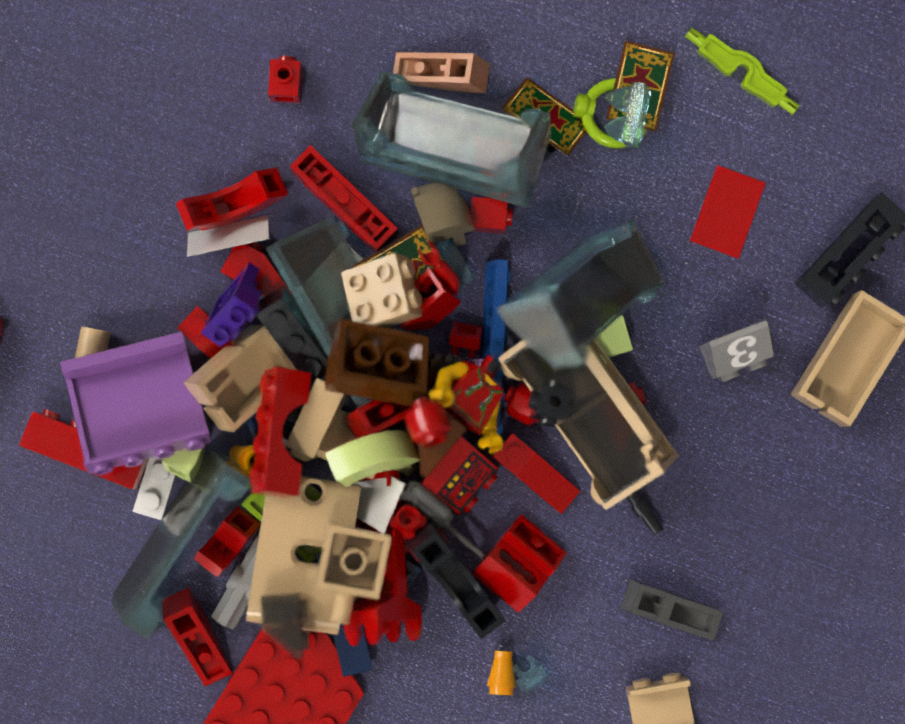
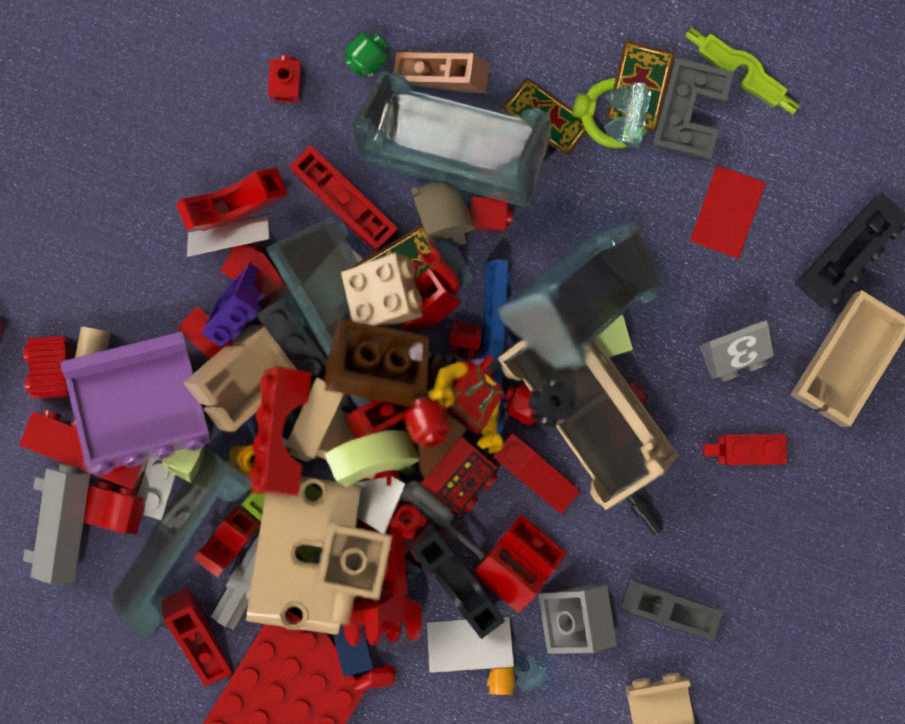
clear smoke slope [260,592,310,659] -> none
none -> red brick [23,336,71,399]
none -> light grey brick [23,464,90,584]
none -> red brick [83,480,146,534]
none -> green head [344,32,388,77]
none -> red arm [351,665,396,694]
none -> white sticker [427,617,514,673]
none -> light grey slope [538,585,617,654]
none -> dark grey plate [653,58,734,160]
none -> red hinge [702,434,787,465]

